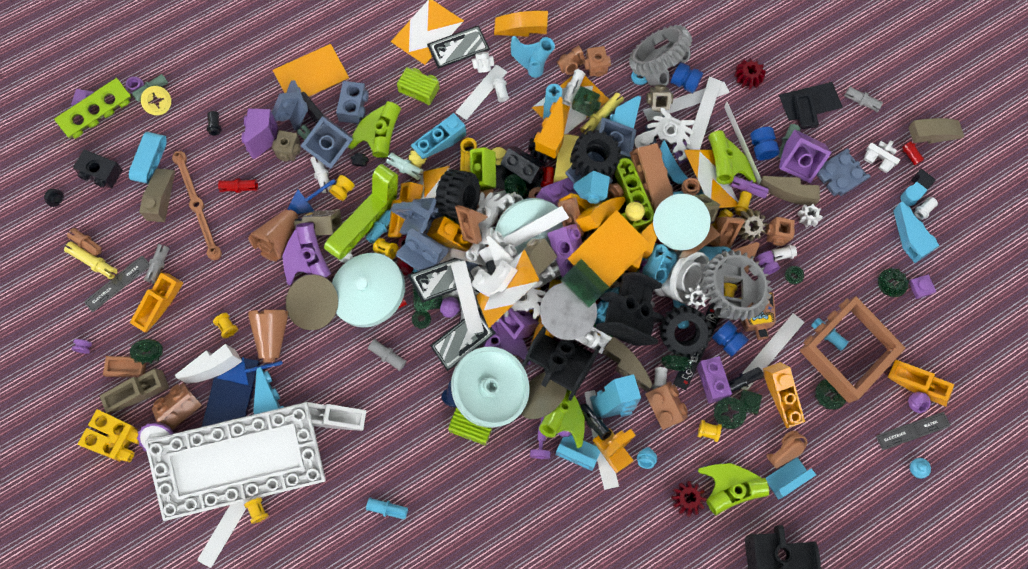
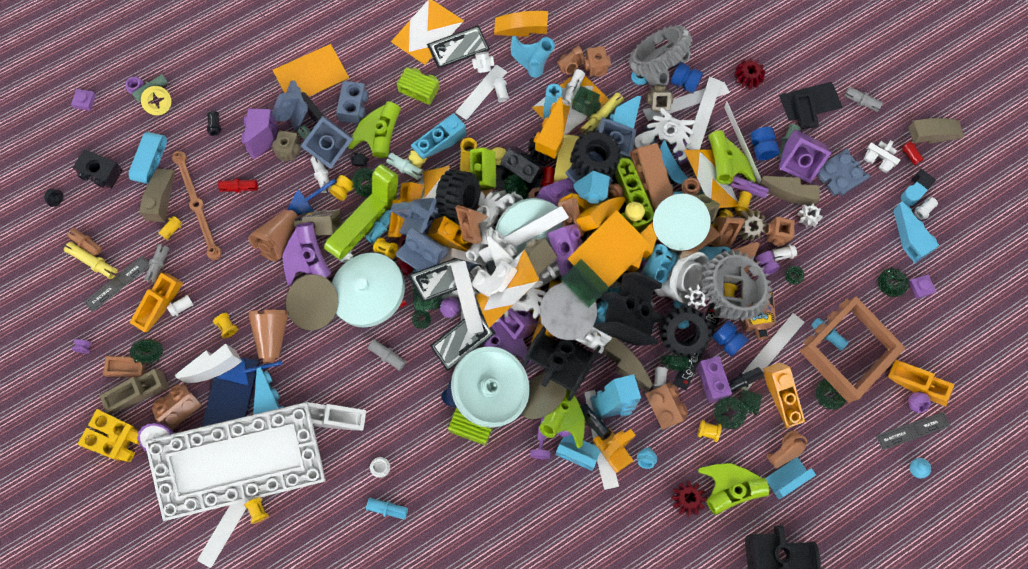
lime brick [54,78,131,139] -> none
none -> yellow pin [158,216,182,240]
none -> white pin [167,295,193,317]
none -> clear green gear [351,168,374,197]
none -> white plate [370,457,390,478]

